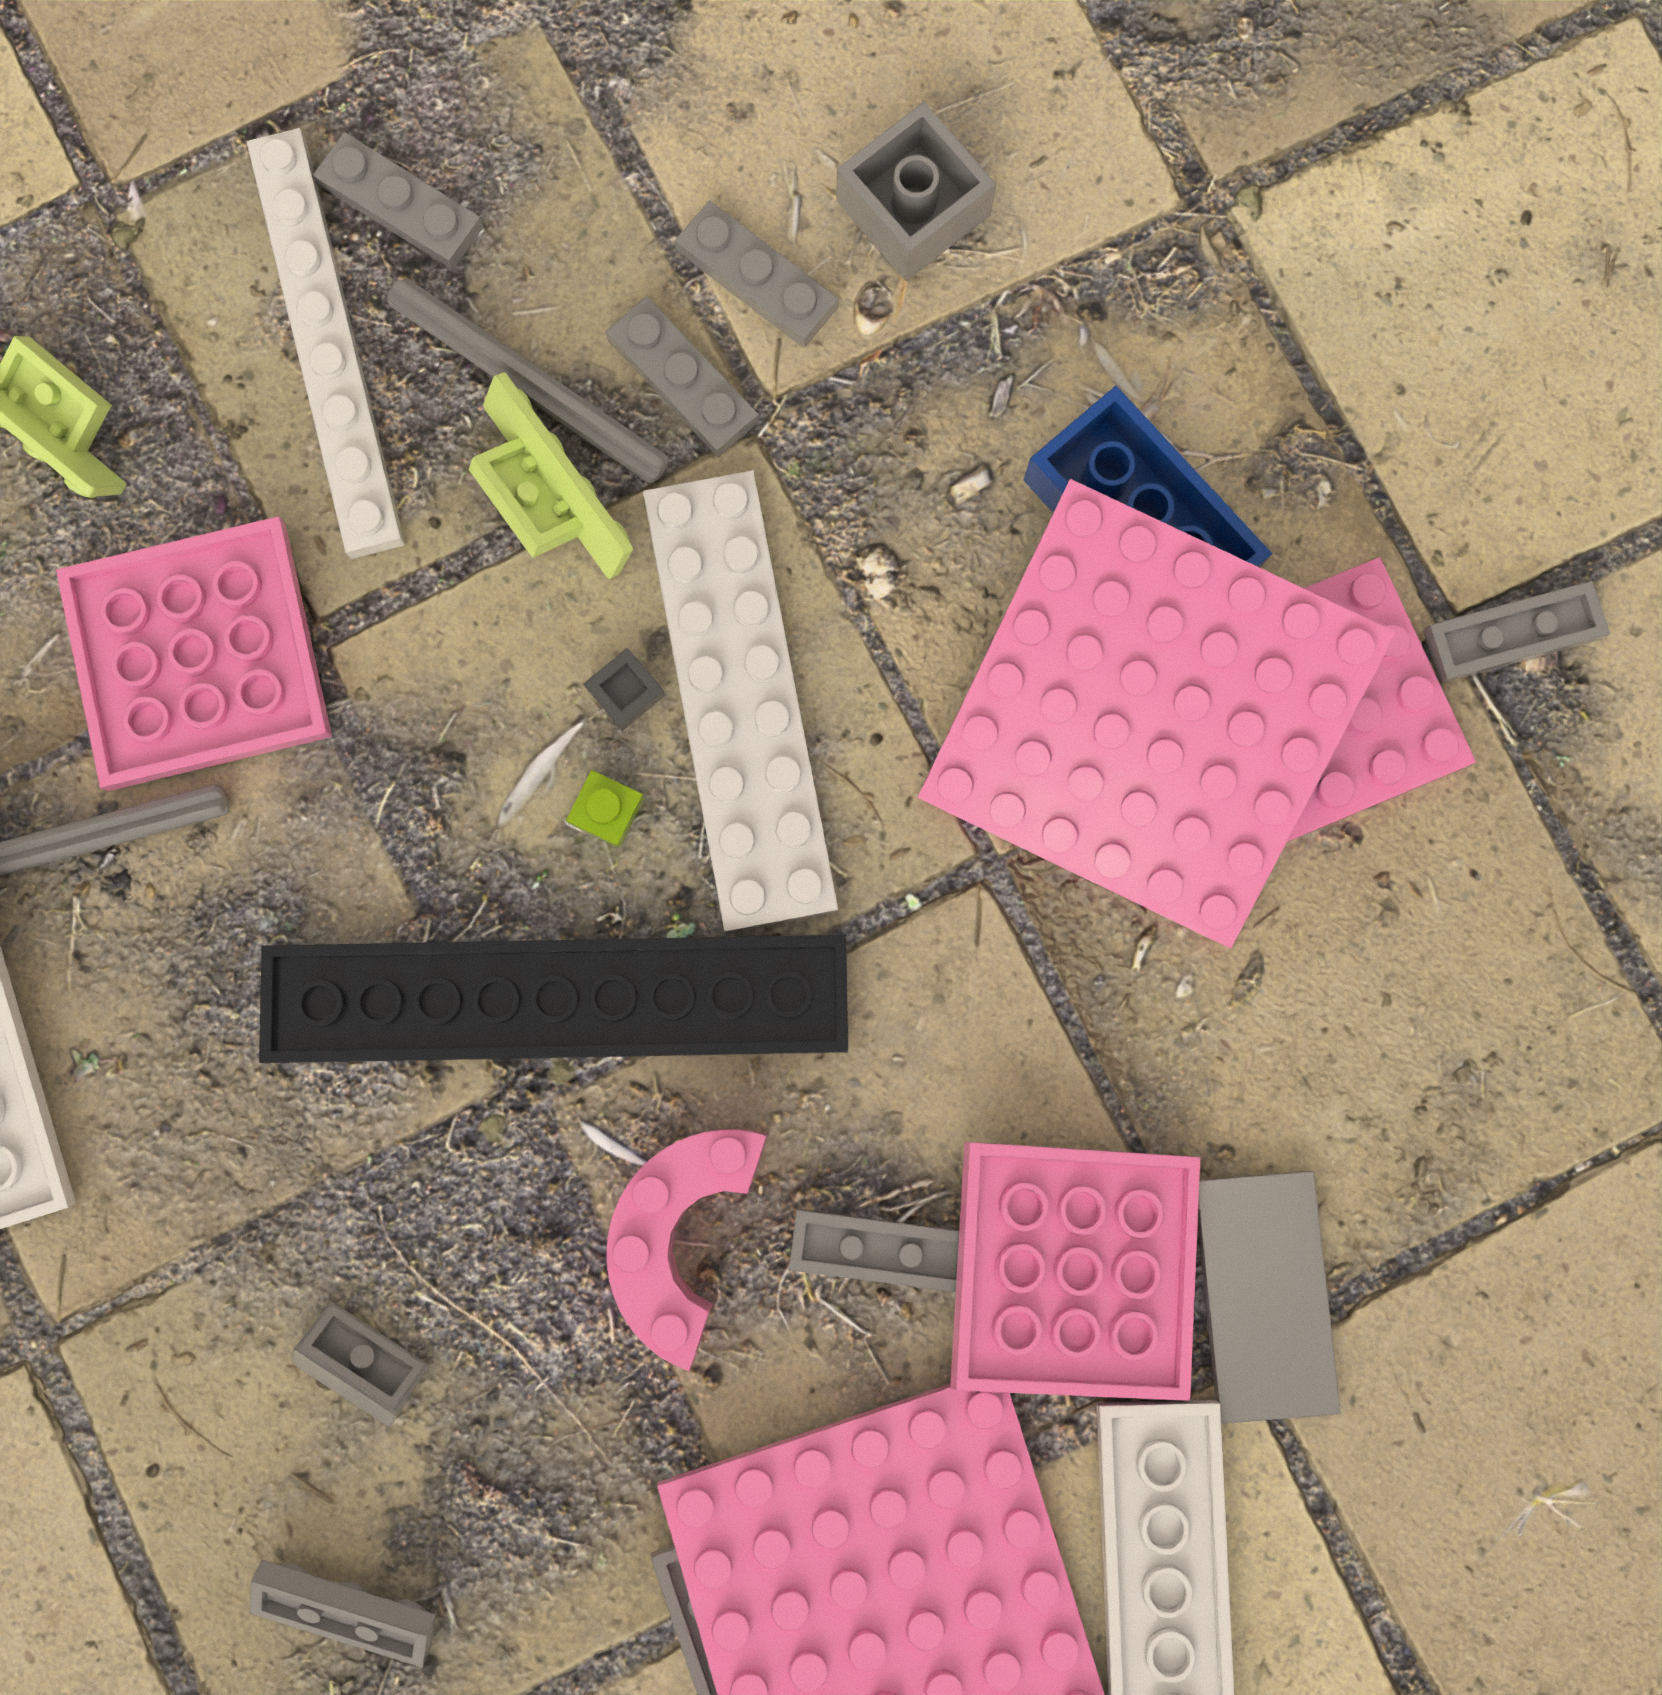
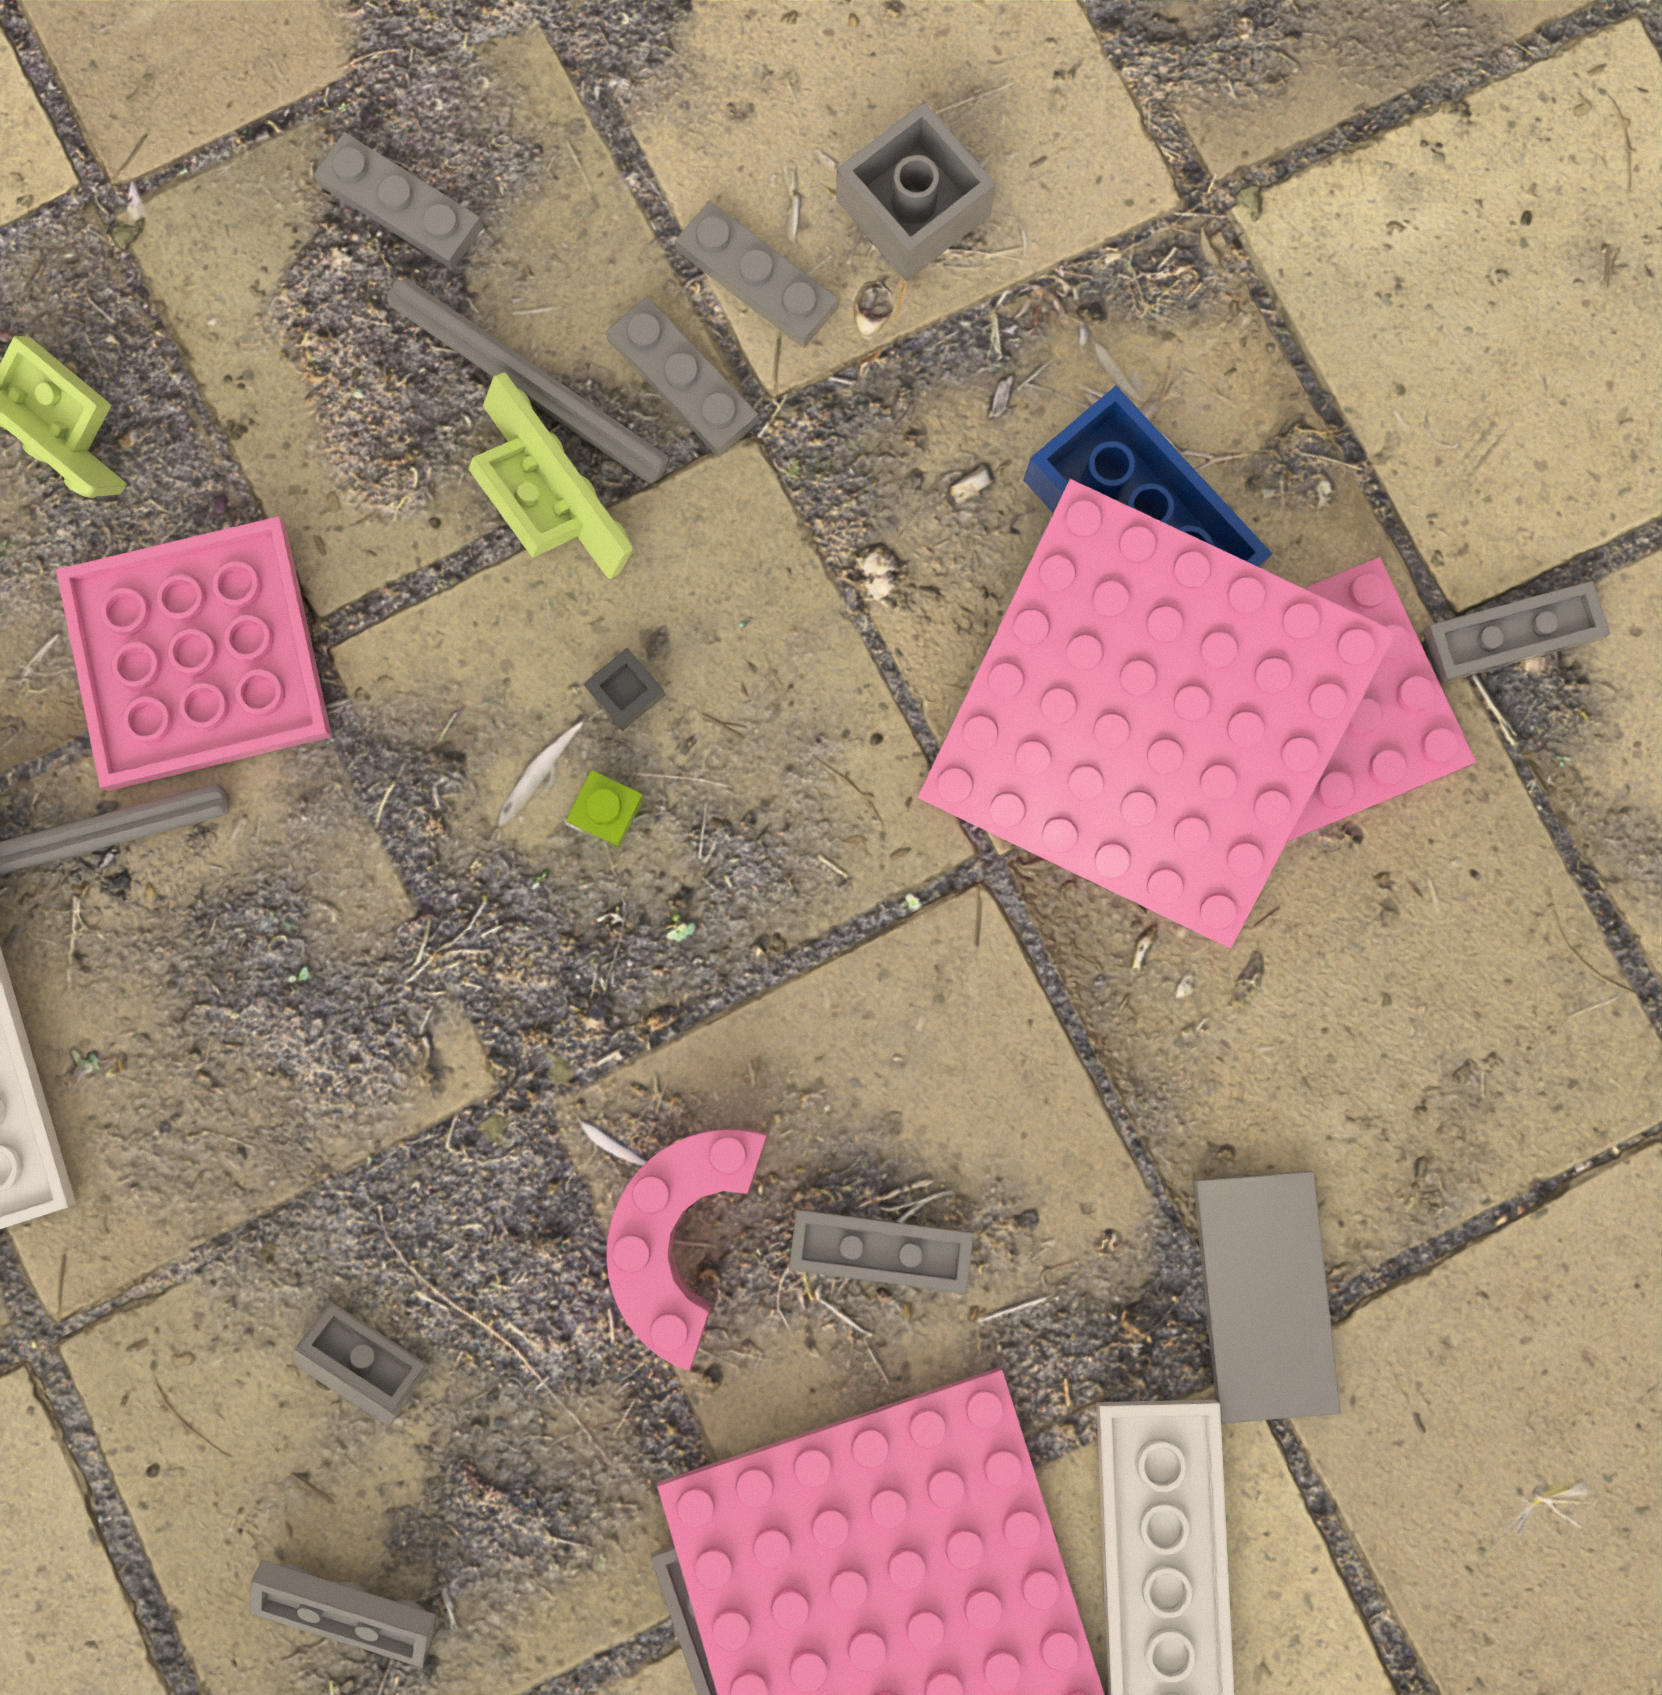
white plate [246,128,405,559] -> none
black plate [259,935,848,1064] -> none
white plate [643,470,838,933] -> none
bright pink plate [950,1142,1200,1401] -> none

